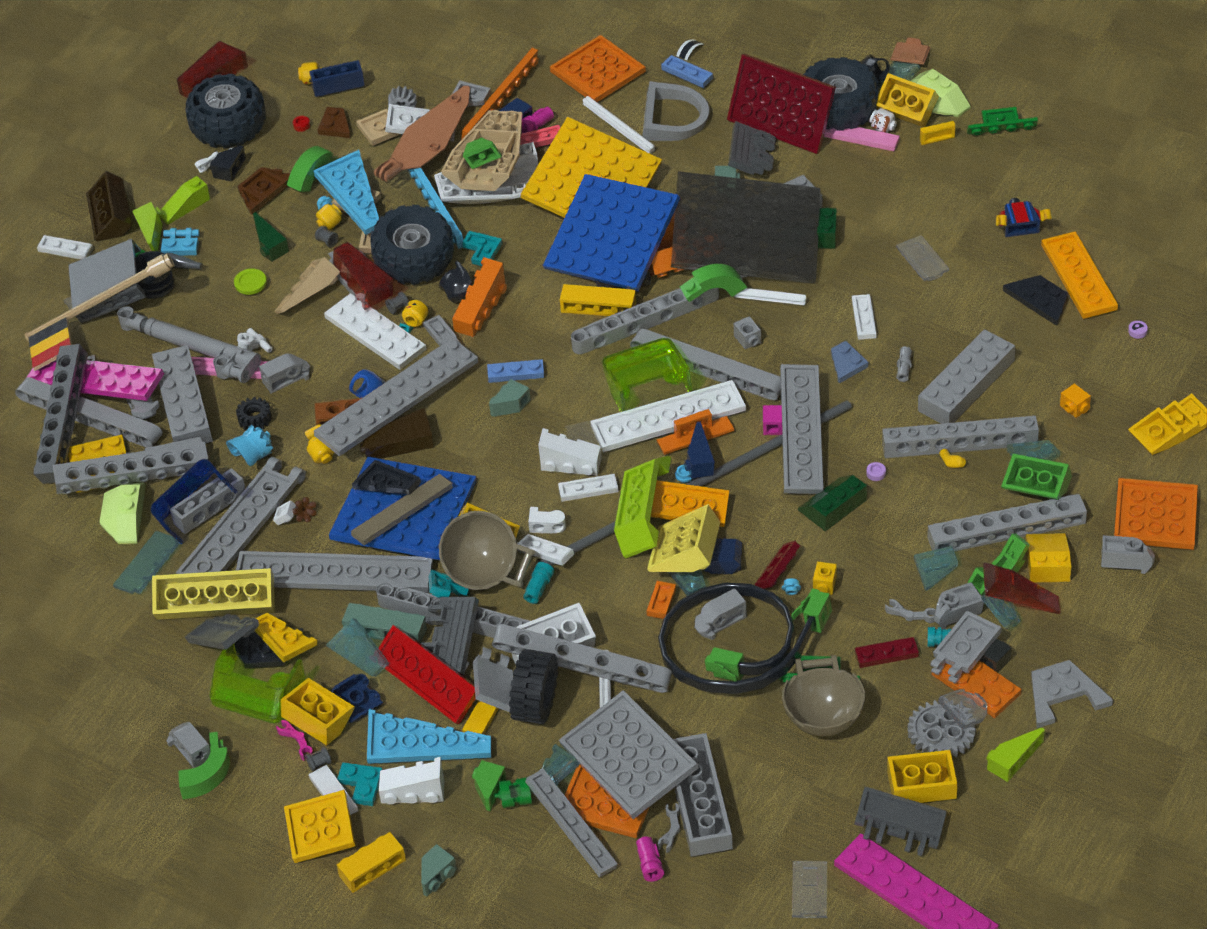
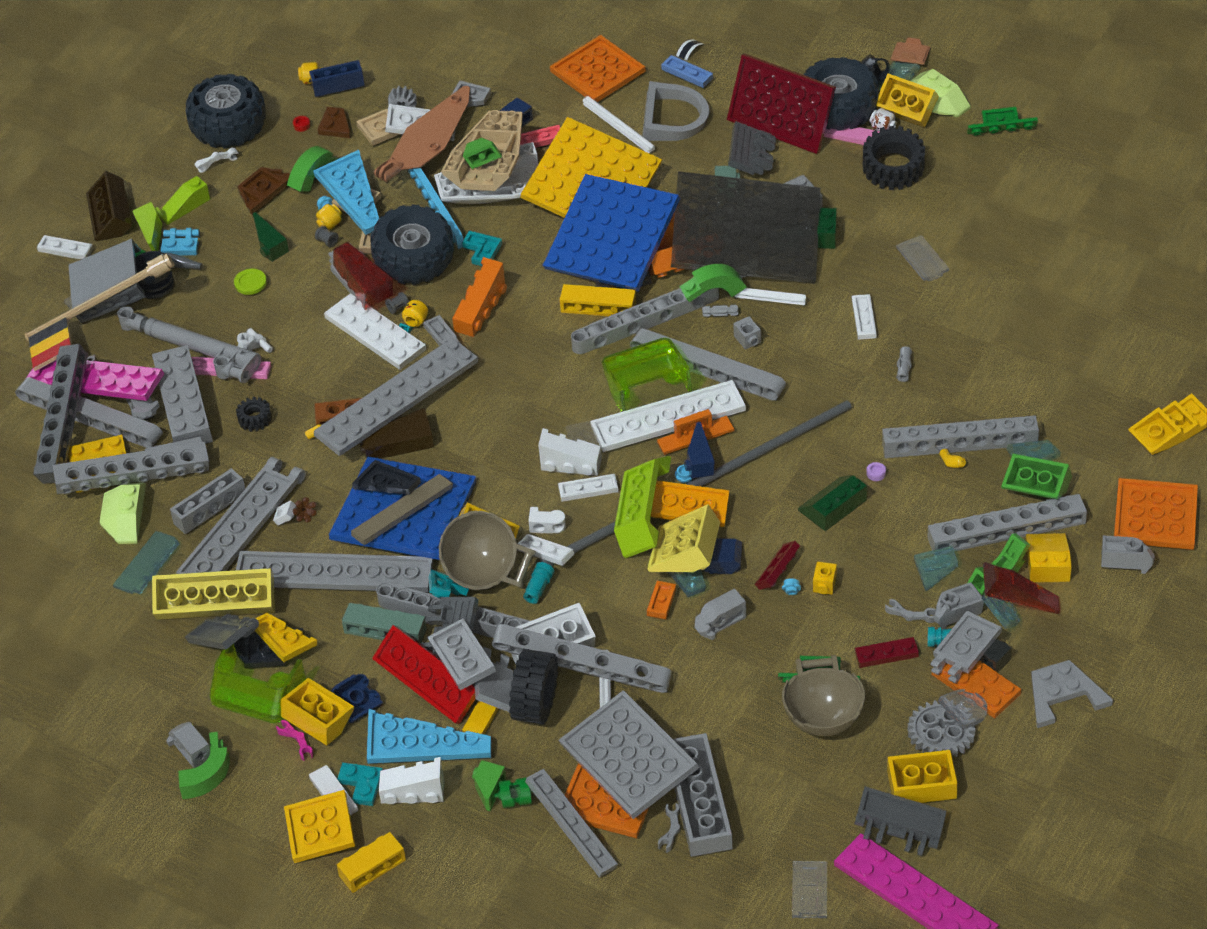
clear blue windscreen [151,458,238,544] -> none
clear red wedge [177,41,248,98] -> none
black slope [210,145,246,182] -> none
medium azure hat [226,424,273,466] -> none
light grey piece [259,353,310,393] -> none
tan wedge [274,257,340,314] -> none
dark grey bush [305,746,331,771] -> none
yellow head [307,436,334,464] -> none
clear light blue wing [326,618,389,677] -> none
blue piece [349,369,385,398] -> none
sand green slope [421,844,457,897] -> none
black piece [439,261,472,303] -> none
orange plate [461,47,539,140] -> none
medium blue plate [487,359,544,383] -> none
sand green slope [489,379,531,417] -> none
dark pink axle [521,107,554,133] -> none
clear light blue wing [539,744,580,785] -> none
dark pink axle [636,836,664,882] -> none
black piece [658,582,832,694] -> none
dark pink brick [763,405,782,435] -> none
light grey plate [780,364,823,494] -> none
sand blue wing [831,341,868,383] -> none
light grey brick [918,329,1015,424] -> none
yellow tile [920,121,955,145] -> none
lime slope [986,727,1045,782] -> none
torso [996,198,1052,237] -> none
black wing [1003,275,1068,326] -> none
light orange plate [1041,231,1118,319] -> none
light orange brick [1060,383,1091,418] -> none
lavender tile [1128,321,1148,339] -> none
none -> light grey plate [427,618,496,690]
none -> light grey axle [702,305,738,317]
none -> black tyre [862,126,925,190]

